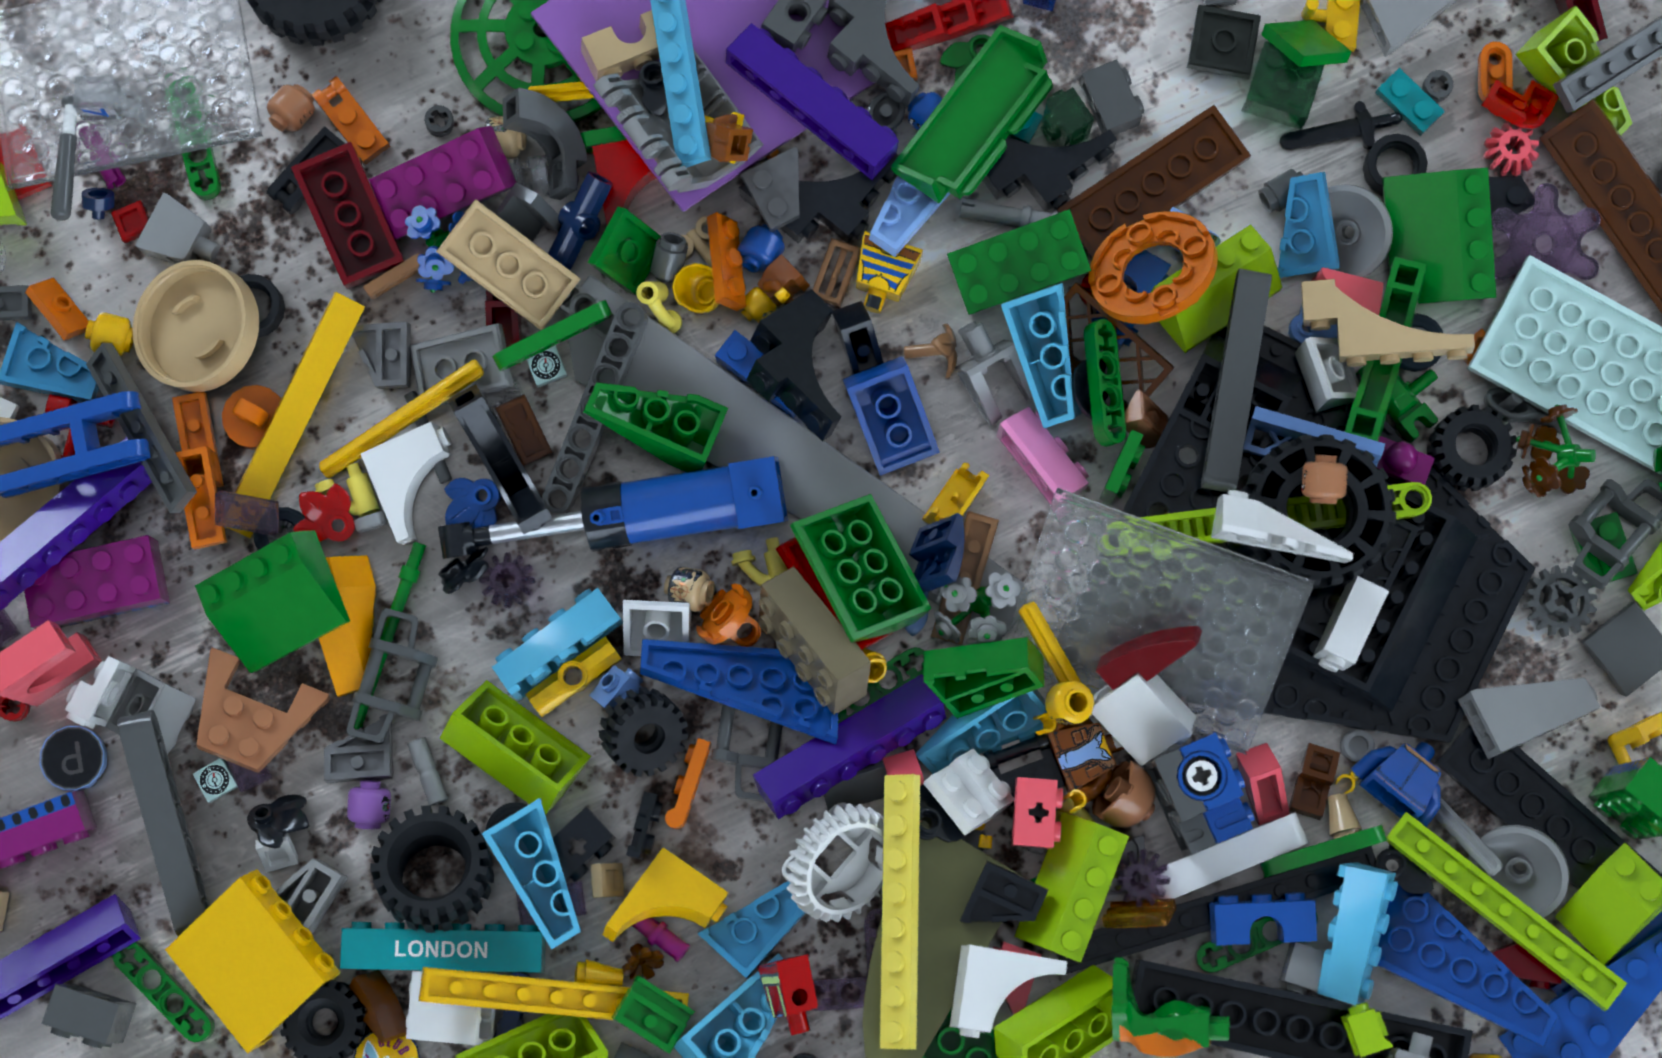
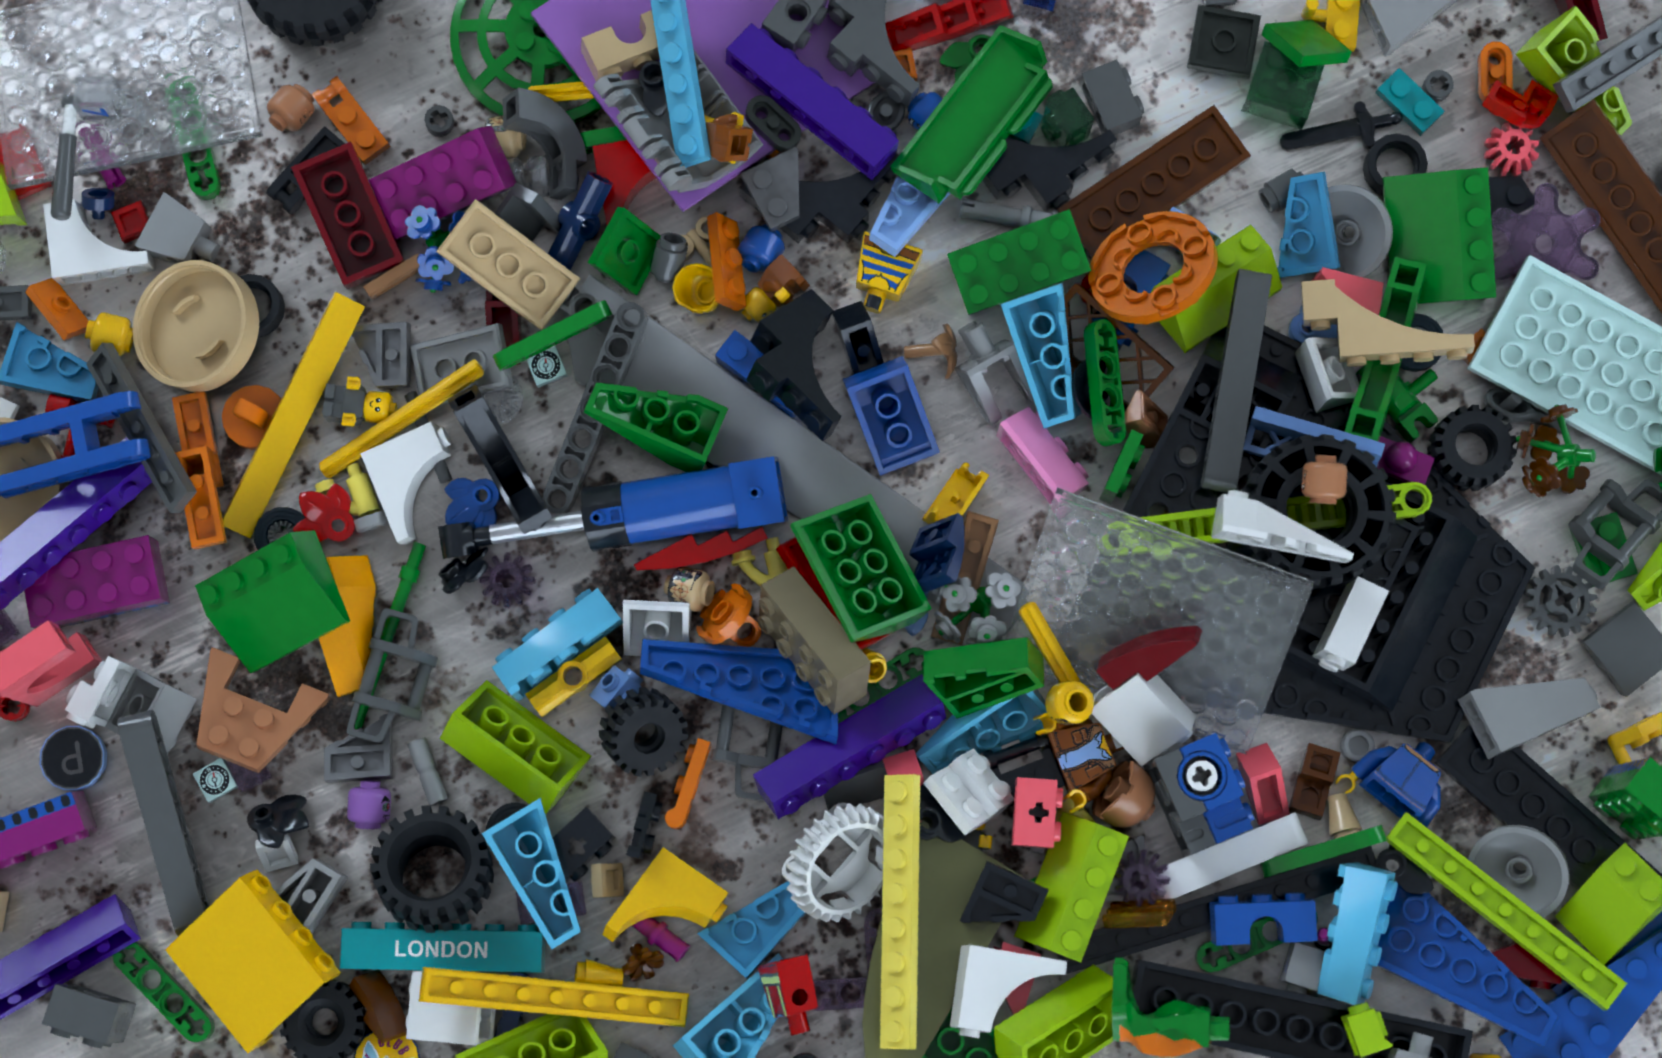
plate [215,491,279,535] -> none
reddish brown plate [495,393,553,466] -> none
green plate [611,976,695,1054] -> none
light yellow plant [636,281,682,333] -> none
medium nougat tile [812,238,861,309] -> none
light grey axle [1434,798,1503,876] -> none
none -> white arch [43,199,156,286]
none -> piece [322,376,397,428]
none -> red slope [634,526,768,570]
none -> pearl dark grey plate [745,95,801,152]
none -> piece [1314,928,1333,951]

